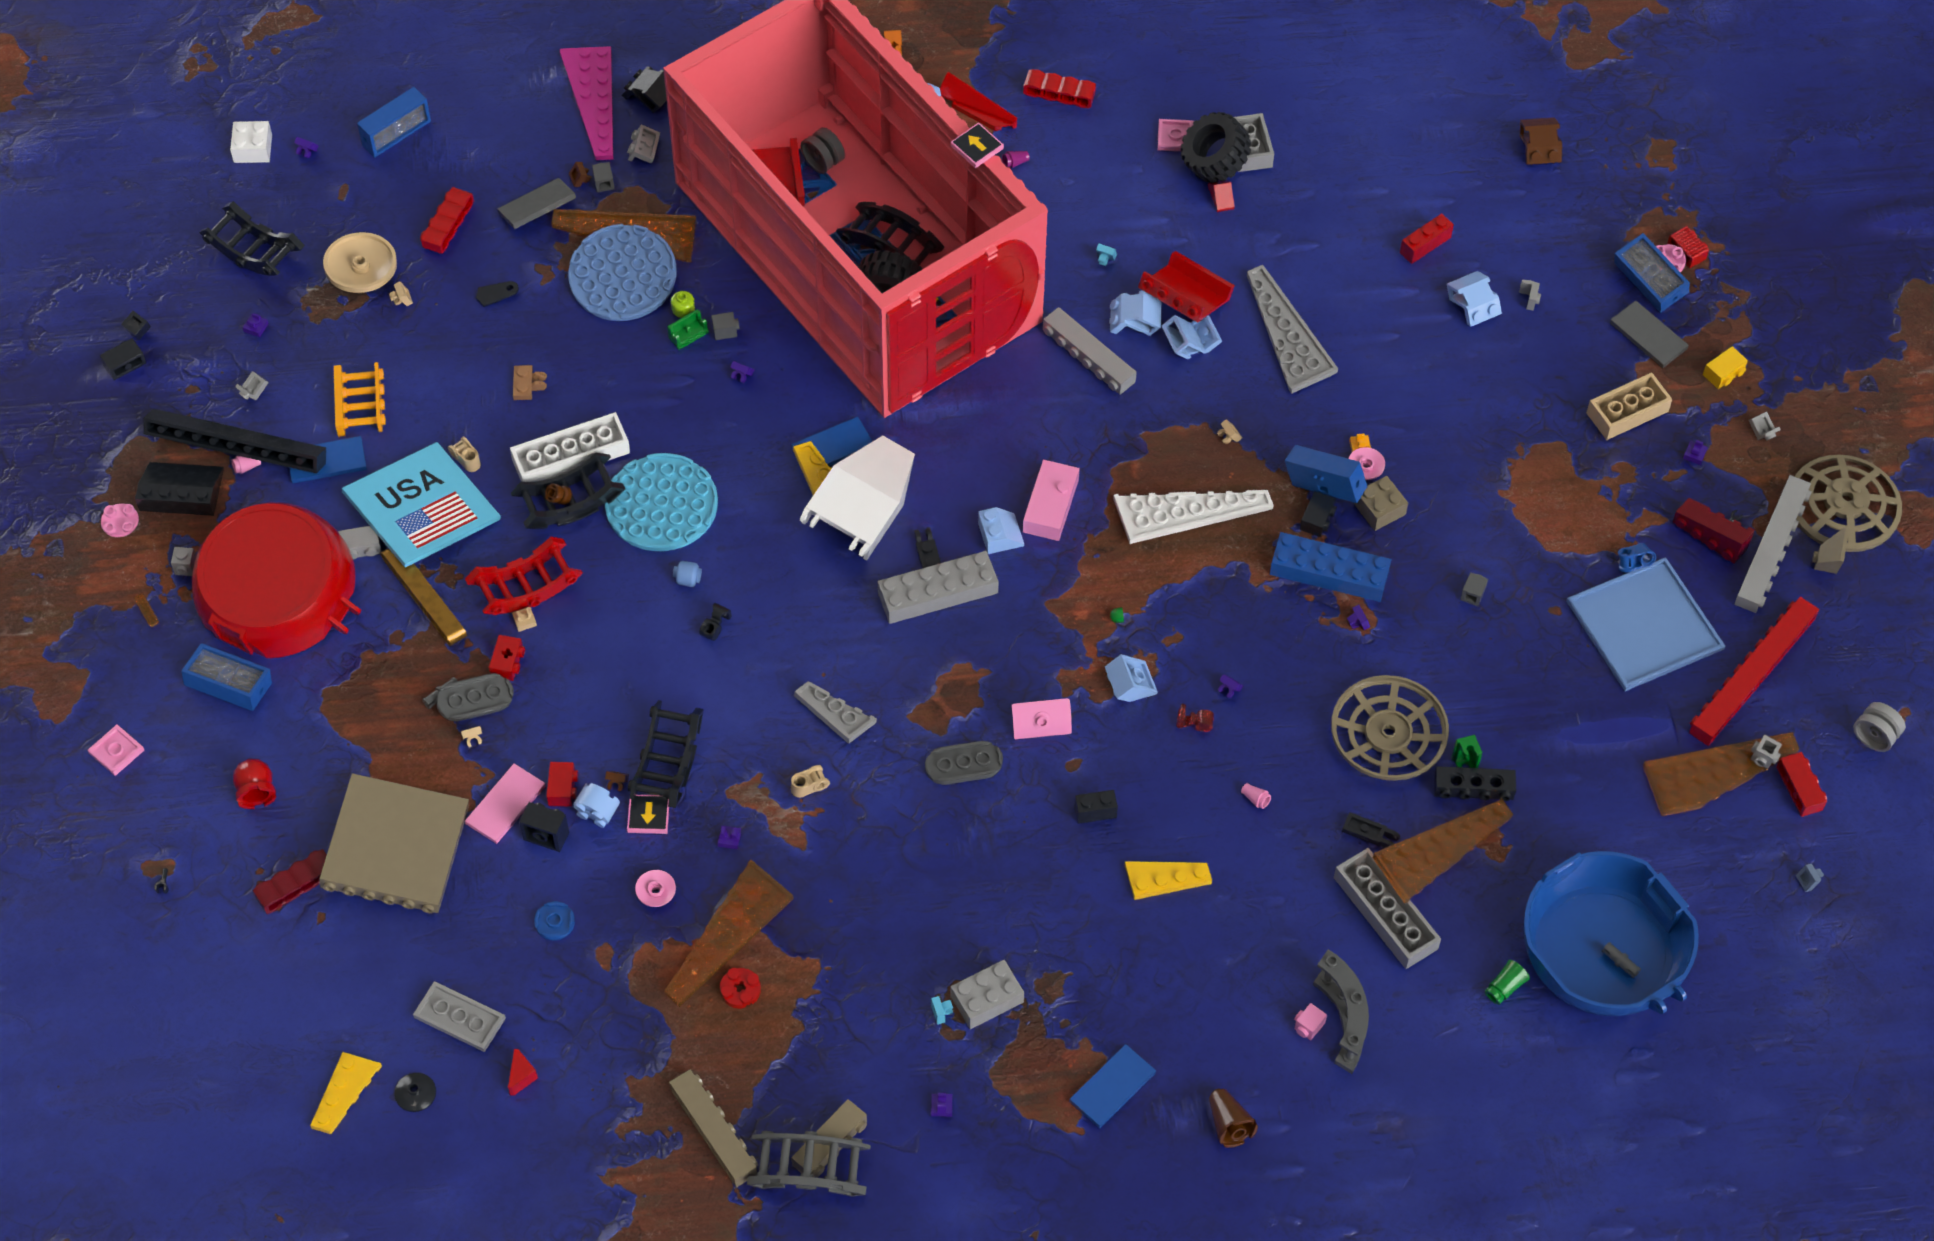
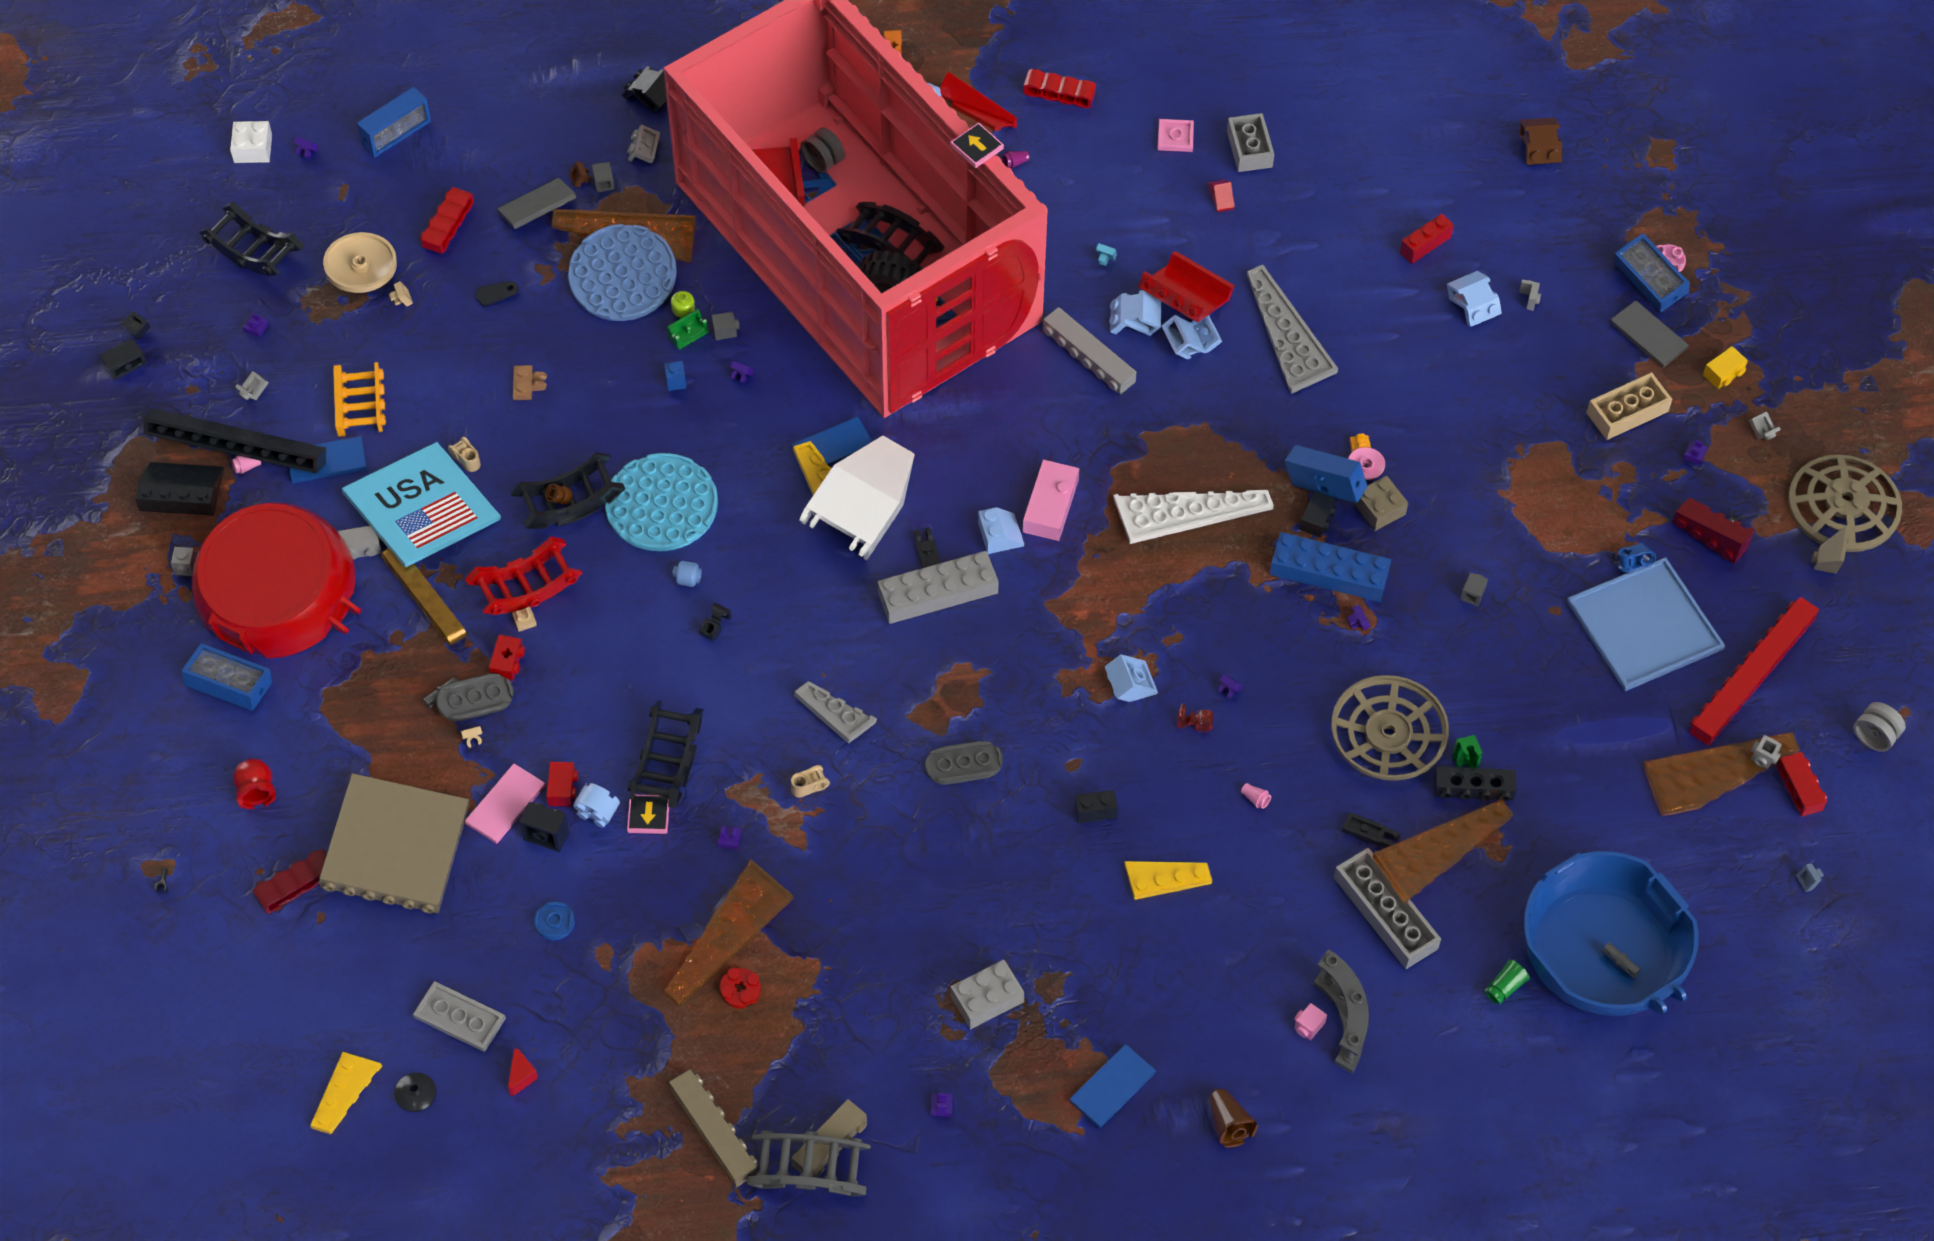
bright pink tile [87,725,144,776] -> none
bright pink dish [101,504,139,537] -> none
clear orange axle [135,594,159,627] -> none
white brick [510,412,630,482] -> none
dark pink wing [560,46,613,160] -> none
reddish brown tile [605,771,629,791] -> none
bright pink dish [635,870,676,907] -> none
medium azure tile [931,996,953,1025] -> none
bright pink shield [1012,698,1072,739] -> none
green hinge [1110,607,1124,623] -> none
black tyre [1181,112,1251,183] -> none
tan tile [1217,419,1242,444] -> none
red brick [1667,226,1709,268] -> none
light grey brick [1734,475,1812,613] -> none
none -> blue brick [664,361,686,391]

